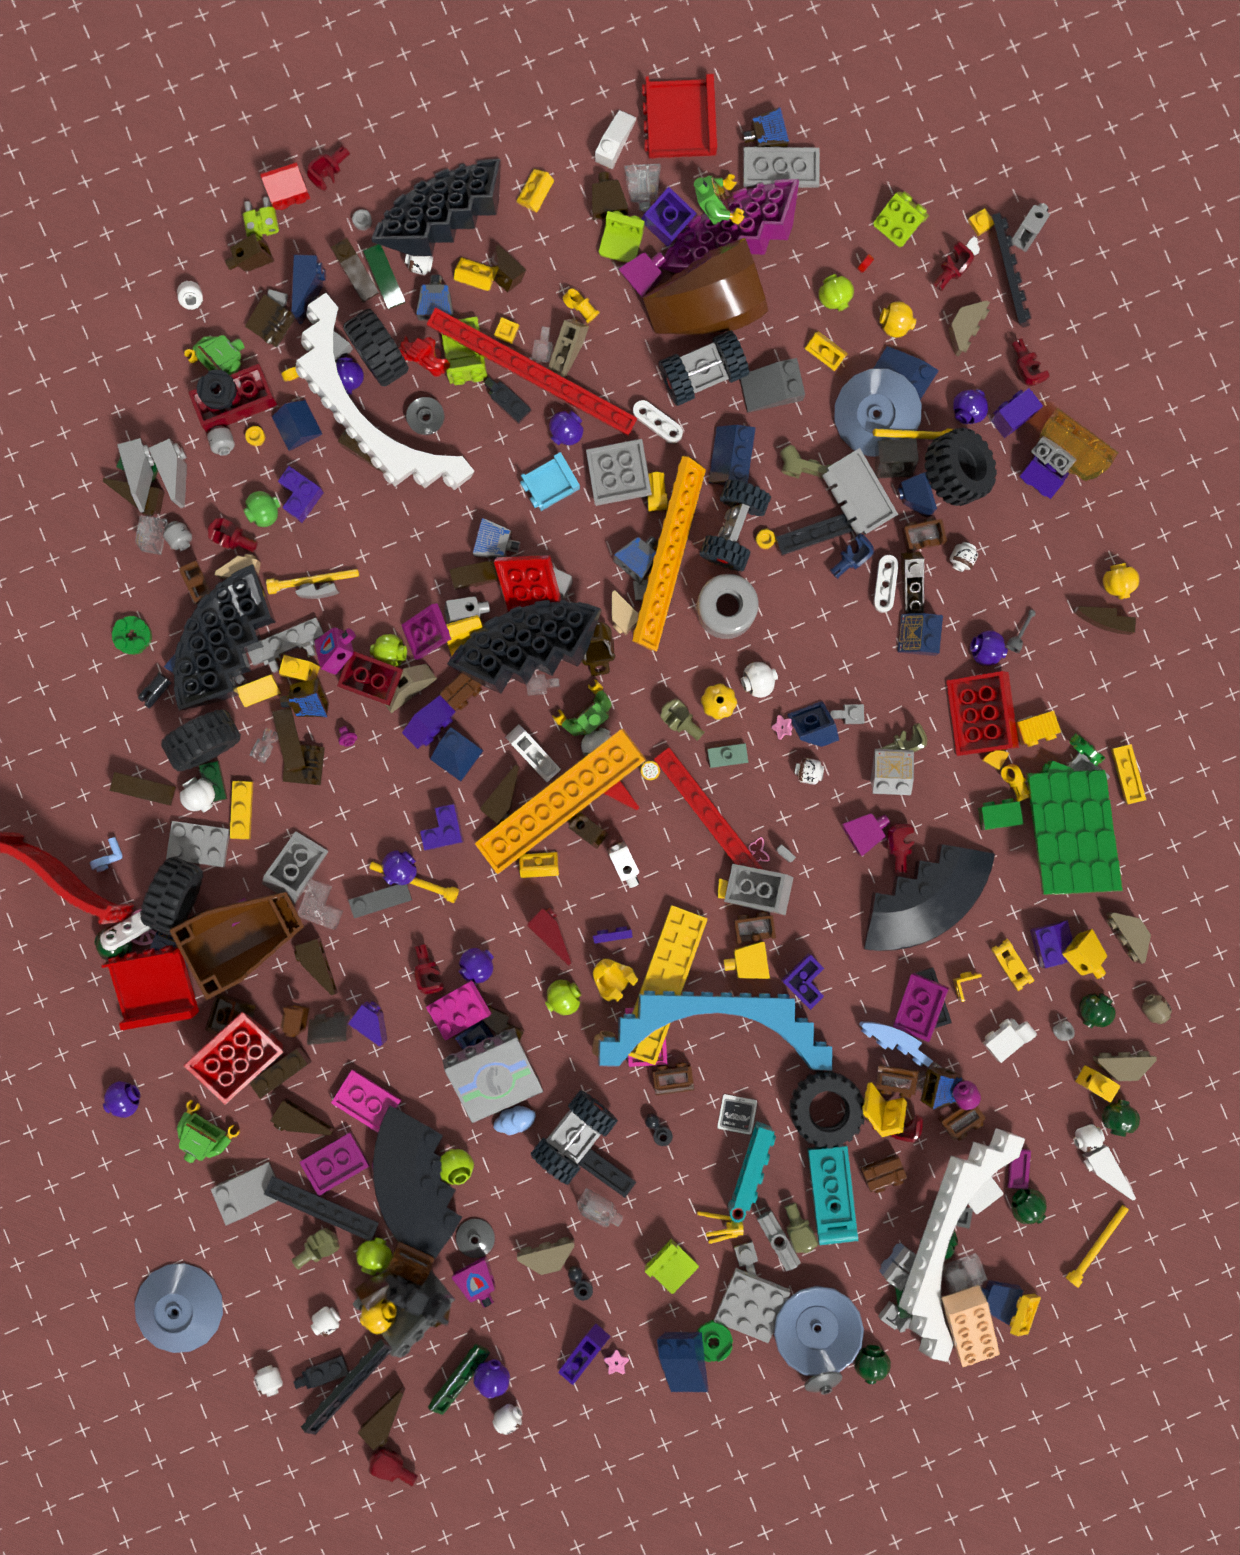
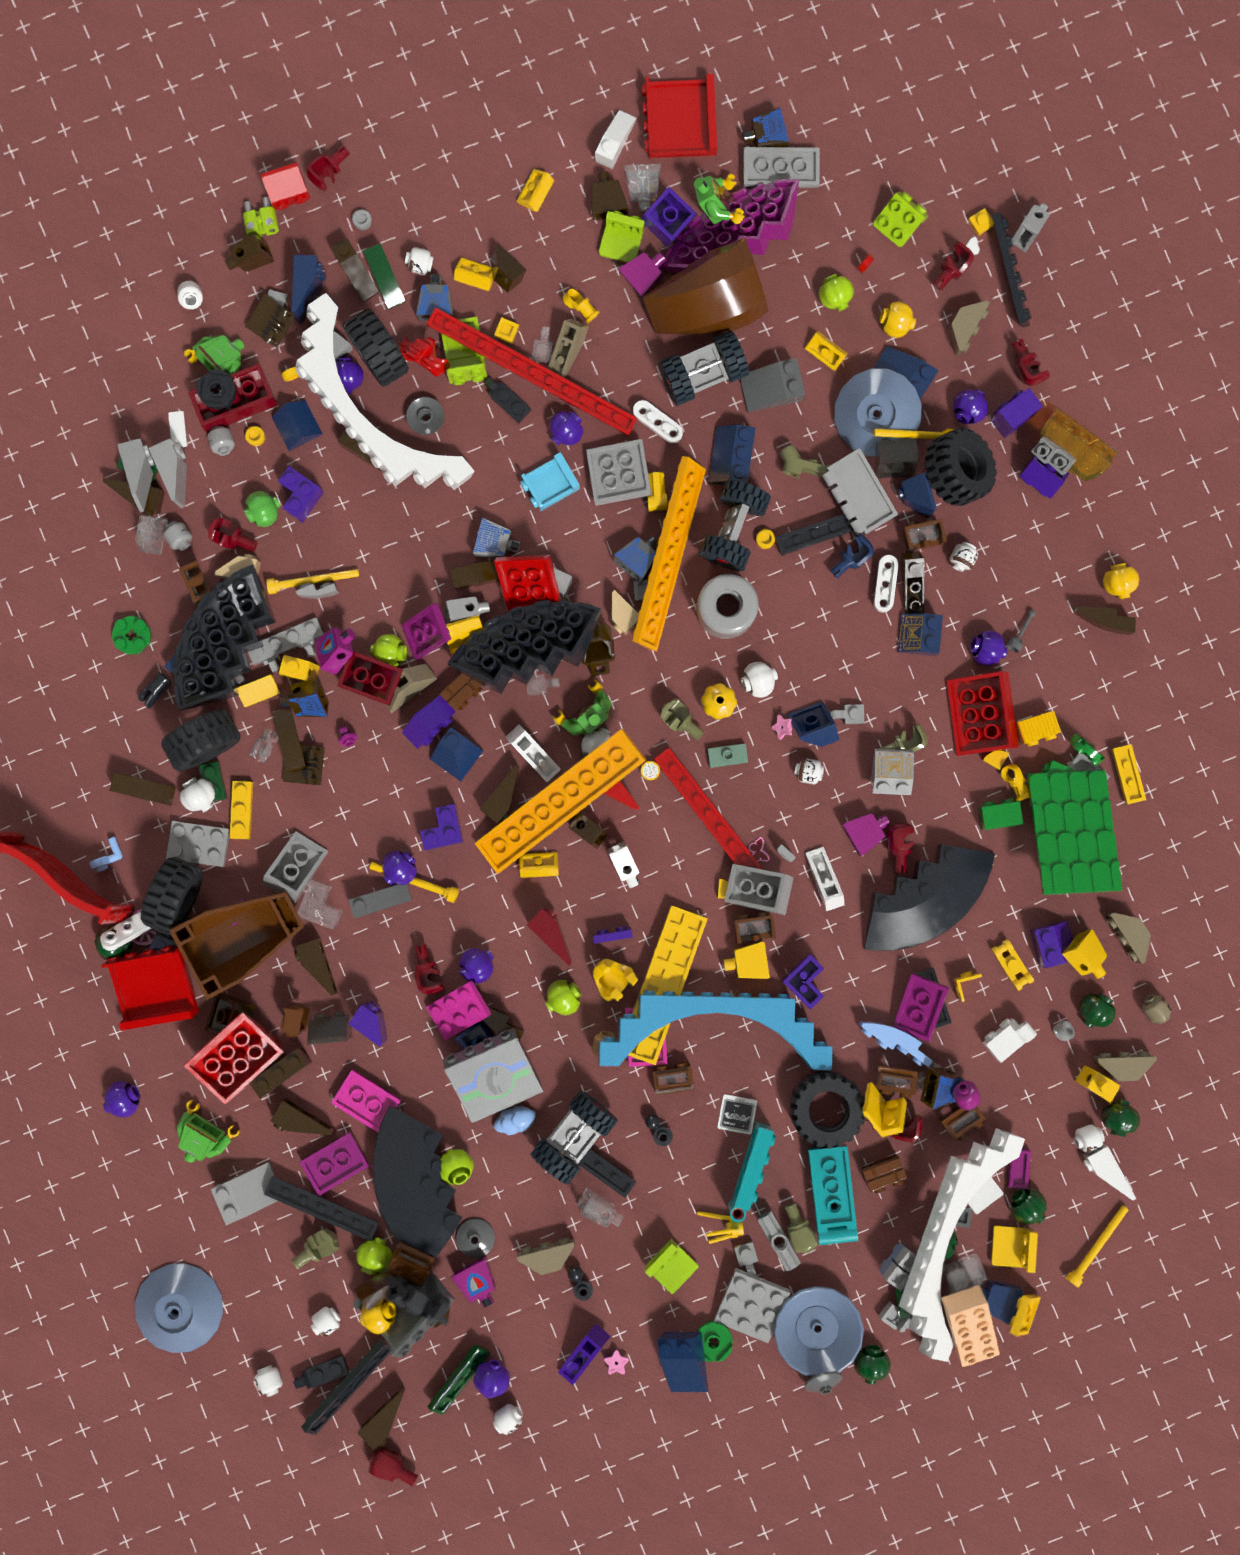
black brick [371,159,501,257] -> none
none -> white sticker [168,411,187,447]
none -> white slope [806,847,844,911]
none -> yellow bracket [991,1225,1038,1273]

